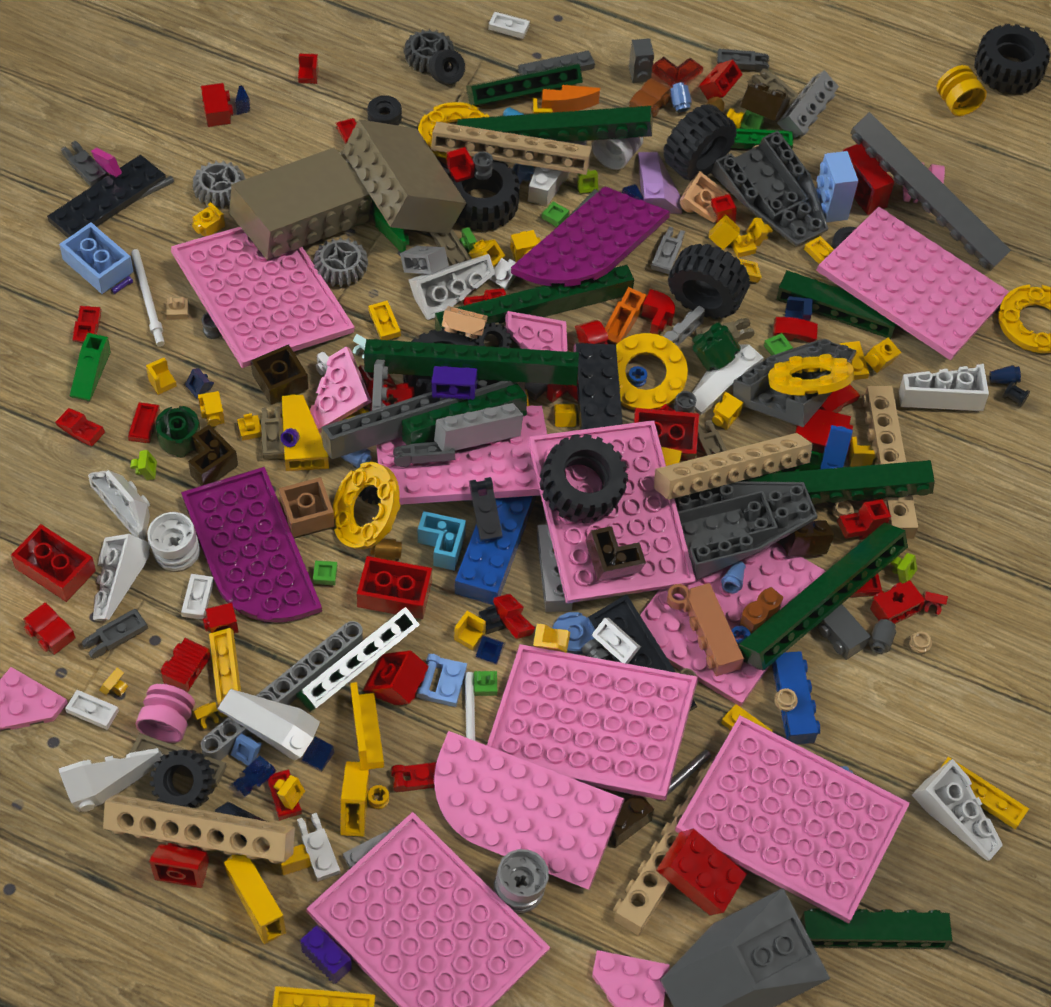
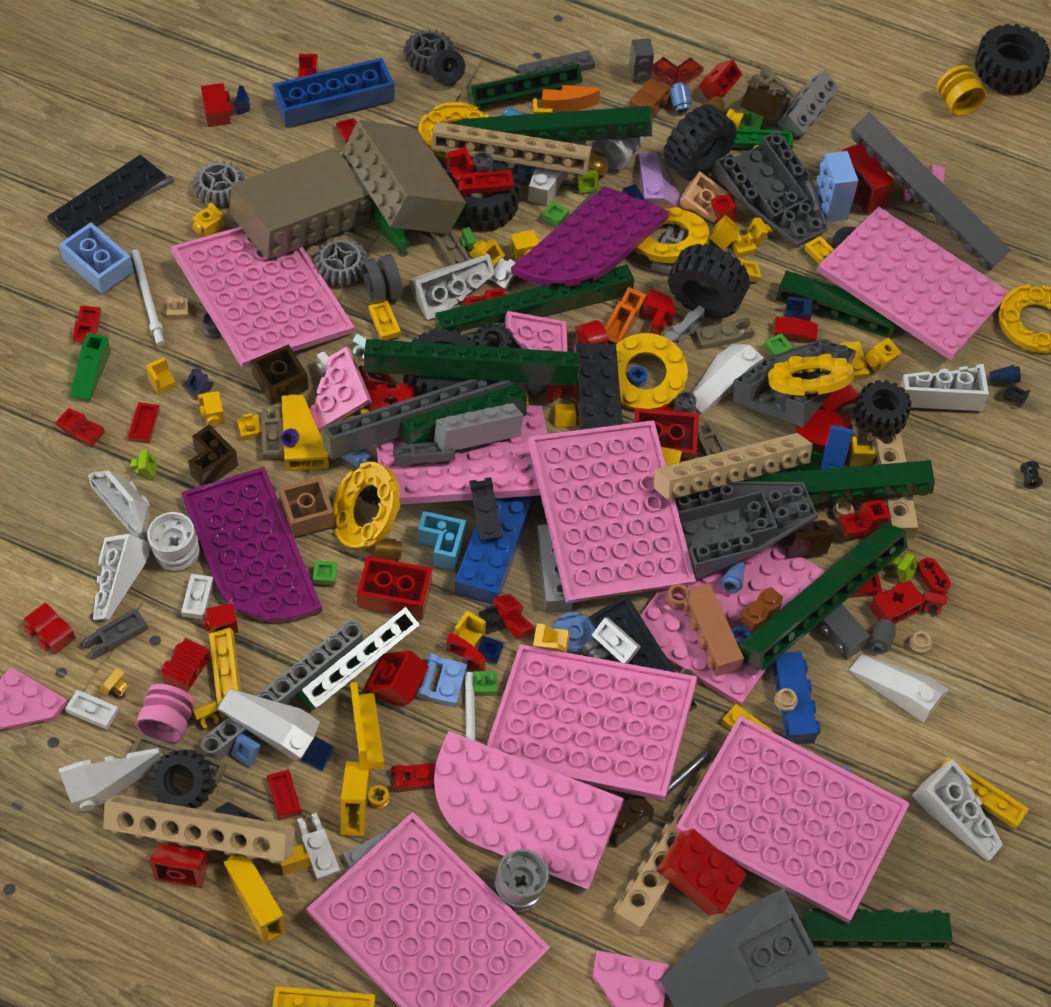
red brick [11,524,96,602] -> none
dark grey hinge [61,141,107,187] -> none
dark pink tile [91,148,122,177] -> none
dark purple piece [111,276,133,294] -> none
dark green brick [156,406,200,458] -> none
clear blue plate [232,756,276,797] -> none
yellow tile [273,775,306,810] -> none
dark purple brick [301,925,352,984] -> none
black tyre [367,95,402,125] -> none
light grey hinge [372,359,388,411] -> none
light grey brick [400,246,449,274] -> none
dark purple brick [432,366,477,400] -> none
light nougat slope [442,306,488,339] -> none
white plate [489,12,530,39] -> none
black tyre [539,434,628,523] -> none
dark brown brick [585,526,646,581] -> none
dark green brick [692,322,741,371] -> none
yellow brick [712,392,743,430] -> none
dark grey hinge [717,49,769,72] -> none
none -> blue brick [273,58,395,127]
none -> dark grey wheel [362,254,403,304]
none -> red slope [446,633,486,671]
none -> red plate [455,170,514,197]
none -> pearl gold piece [588,151,608,175]
none -> yellow plate [634,207,709,263]
none -> white wedge [848,654,949,723]
none -> black tyre [854,380,912,438]
none -> red beam [917,557,951,595]
none -> black bush [1020,461,1043,489]

